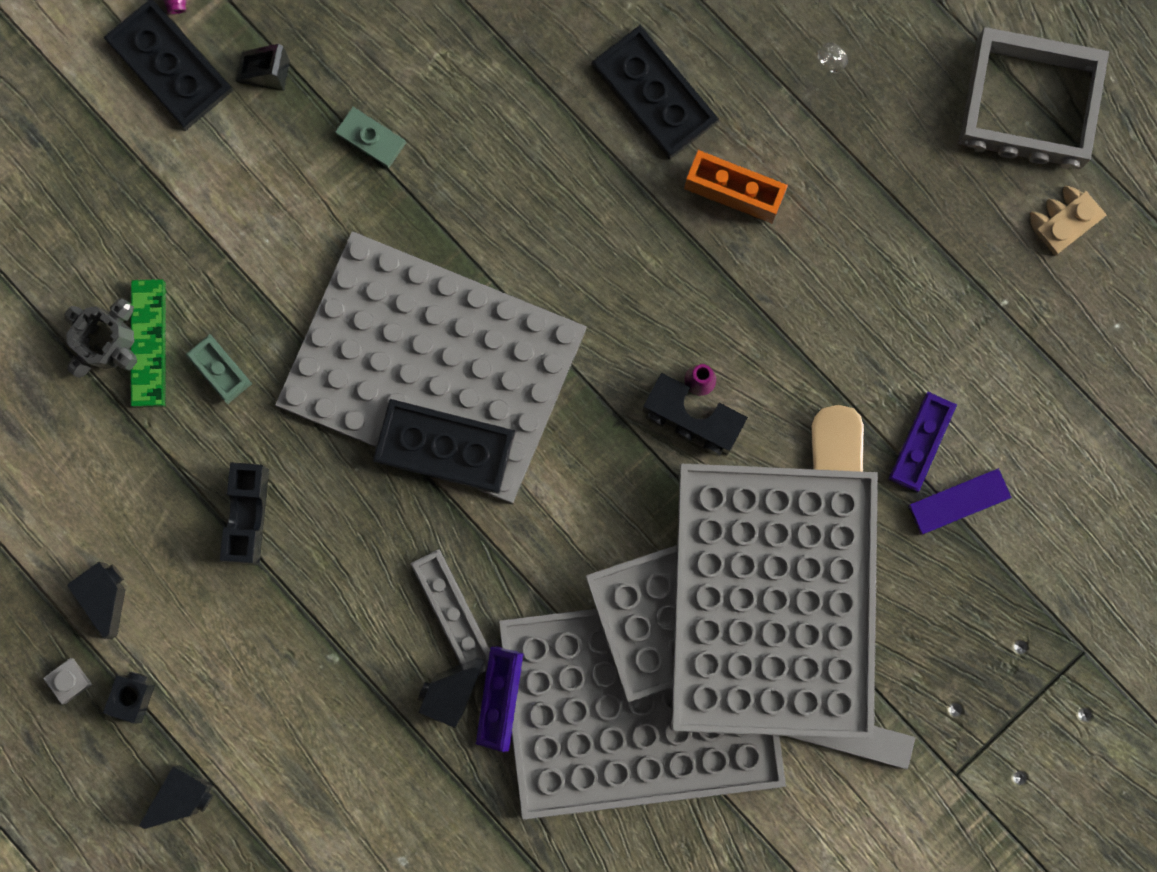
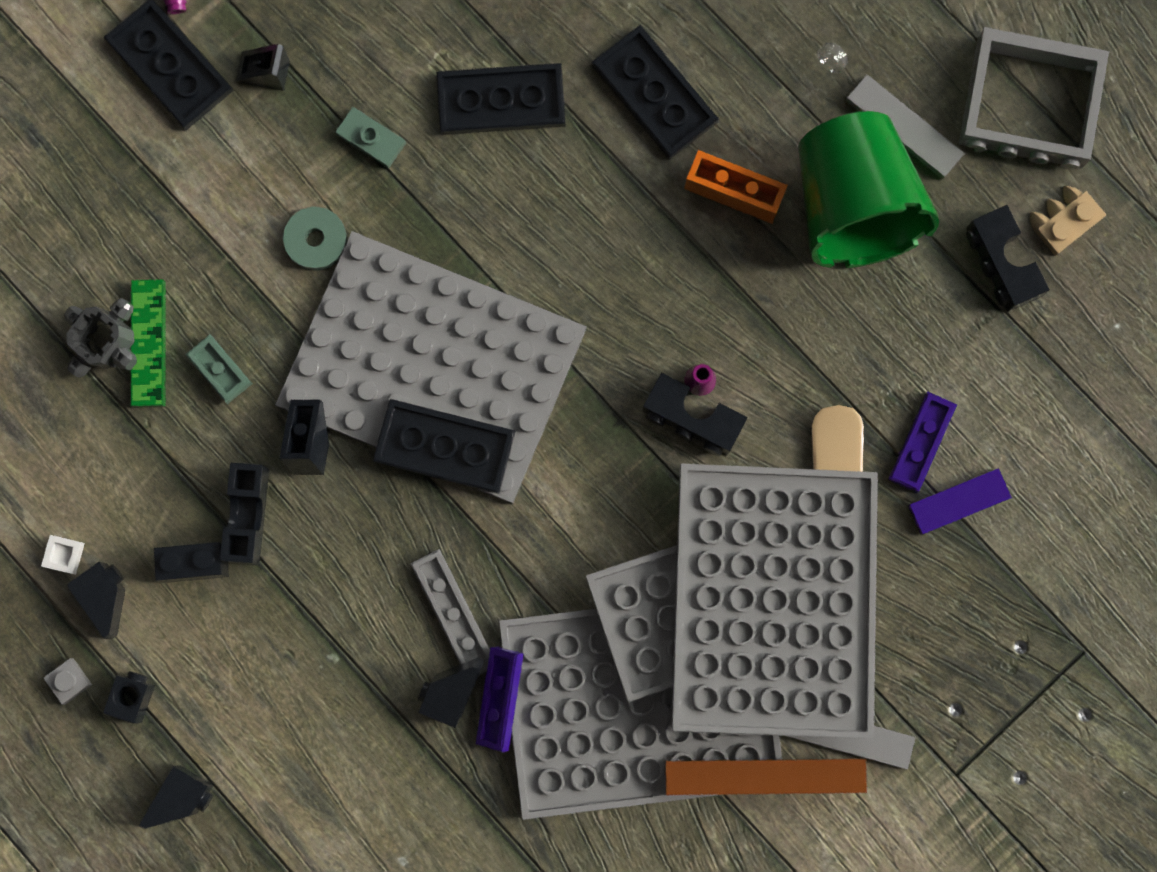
none -> white plate [41,535,85,575]
none -> black brick [154,542,229,583]
none -> black slope [279,400,329,475]
none -> sand green tile [283,206,348,271]
none -> black tile [436,63,566,135]
none -> dark orange tile [665,759,867,795]
none -> green cone [798,111,939,268]
none -> light grey tile [846,75,965,179]
none -> black arch [966,205,1050,312]

